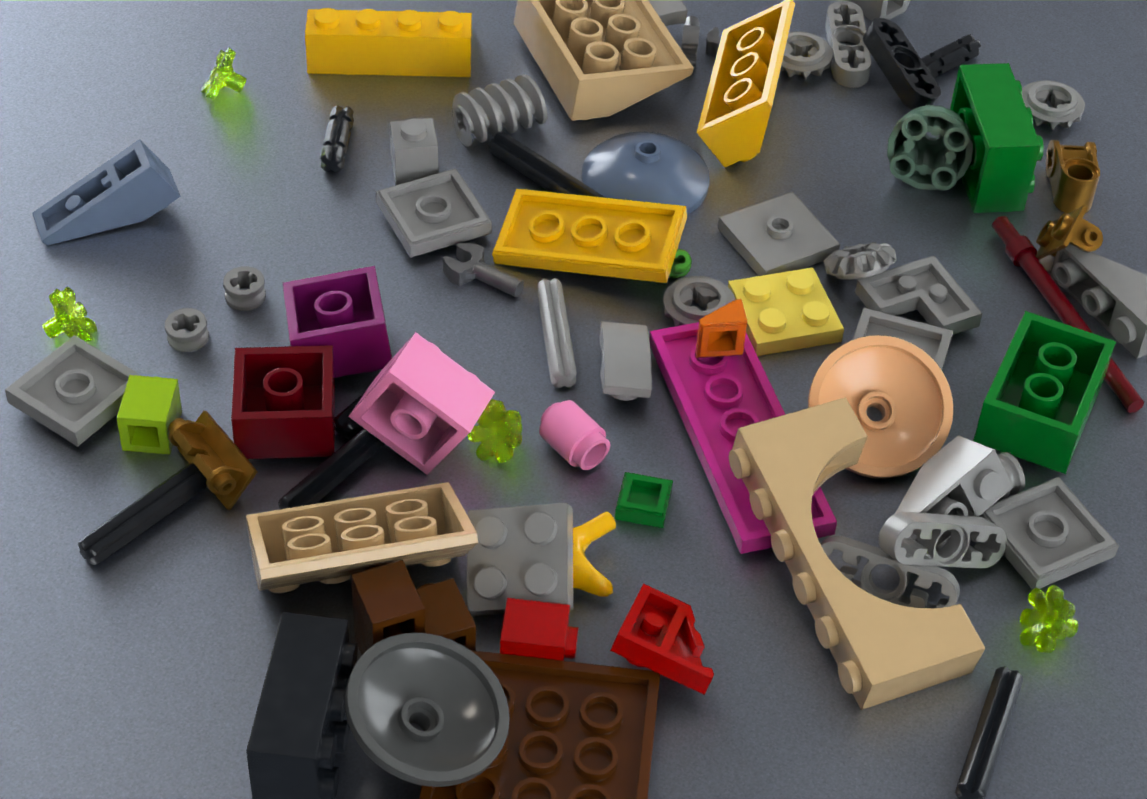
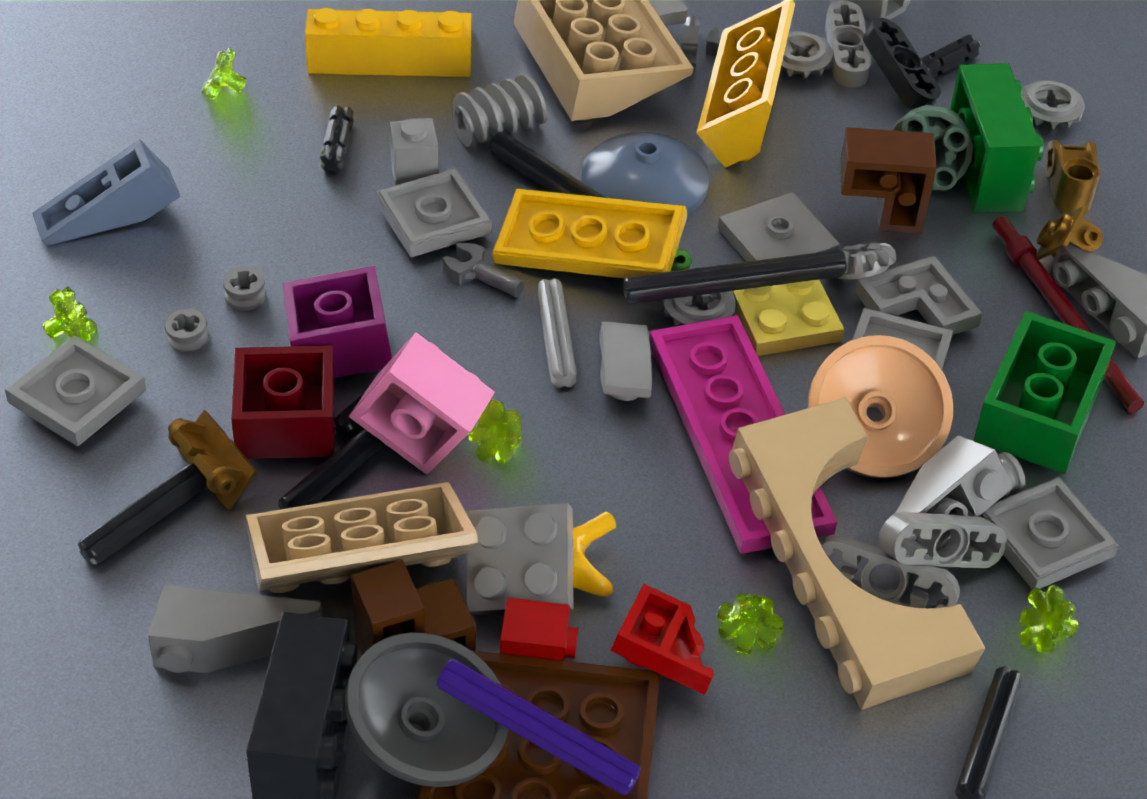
lime brick [117,375,182,455] -> none
bright pink brick [539,400,610,470] -> none
green tile [615,472,673,528] -> none
orange slope [695,299,747,358] -> none
none -> light grey slope [148,584,322,673]
none -> dark purple axle [436,659,641,795]
none -> black axle [623,250,847,304]
none -> clear neon green plant [716,593,784,655]
none -> reddish brown brick [840,127,937,234]

